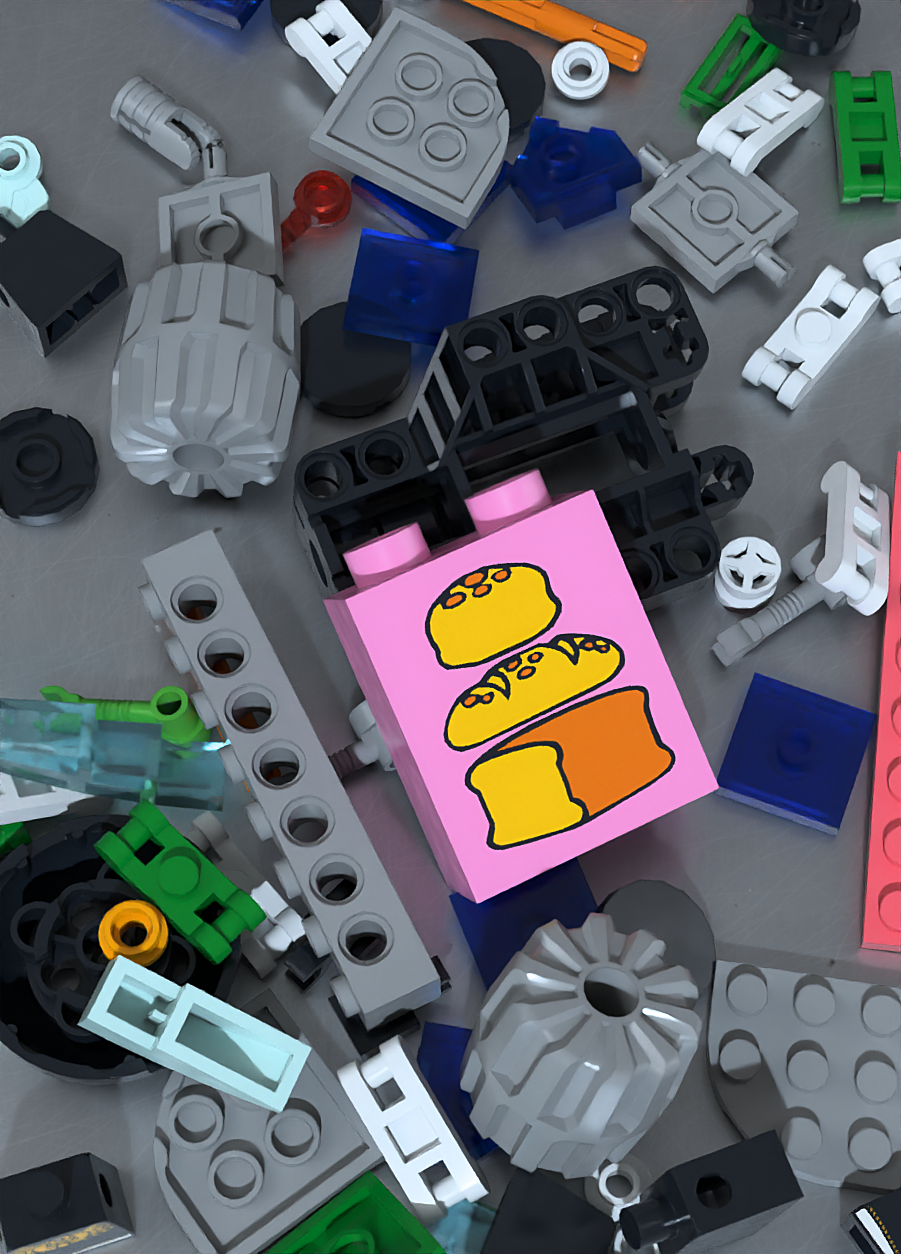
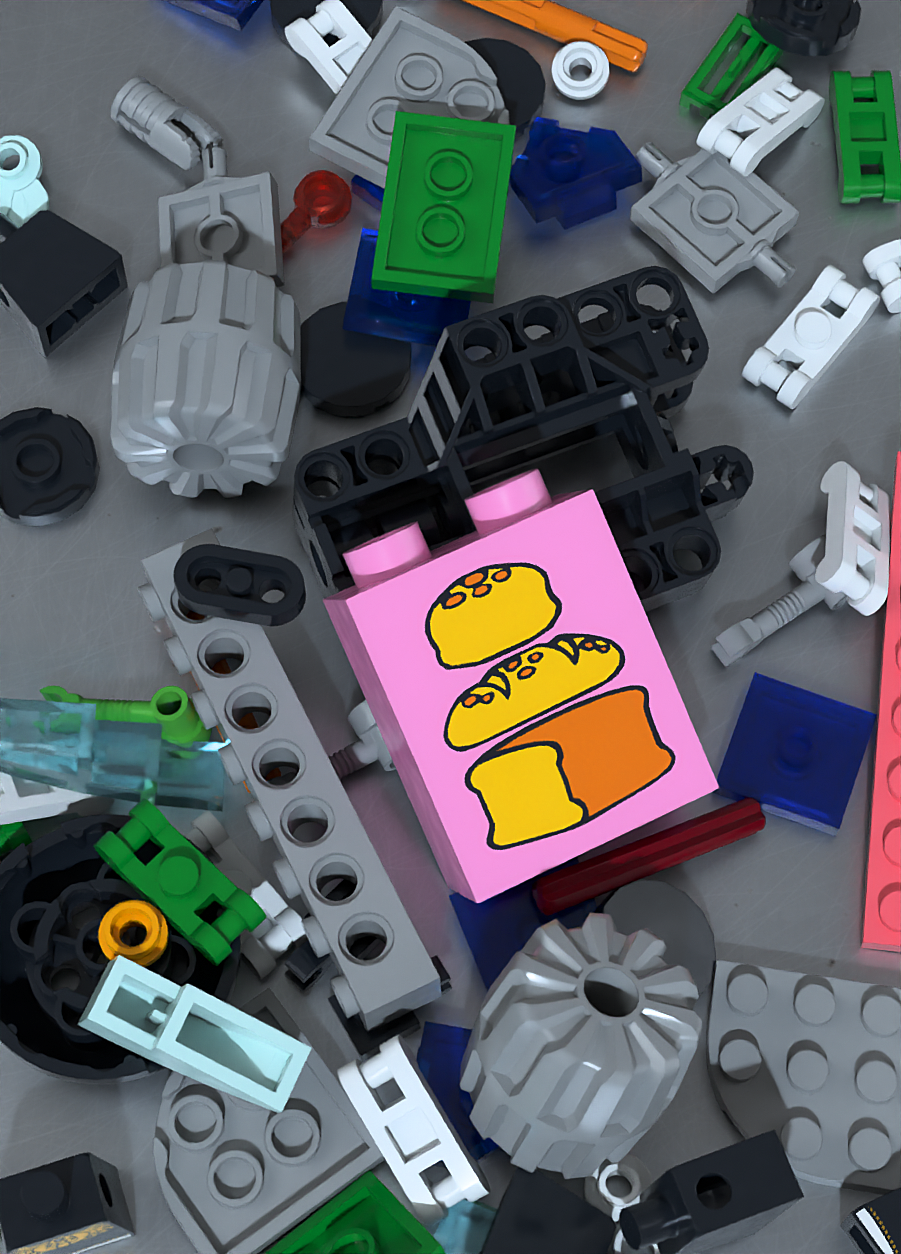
white wheel [713,537,782,614] -> none
none -> black plate [173,544,306,626]
none -> green plate [371,111,516,304]
none -> dark red axle [532,797,766,915]

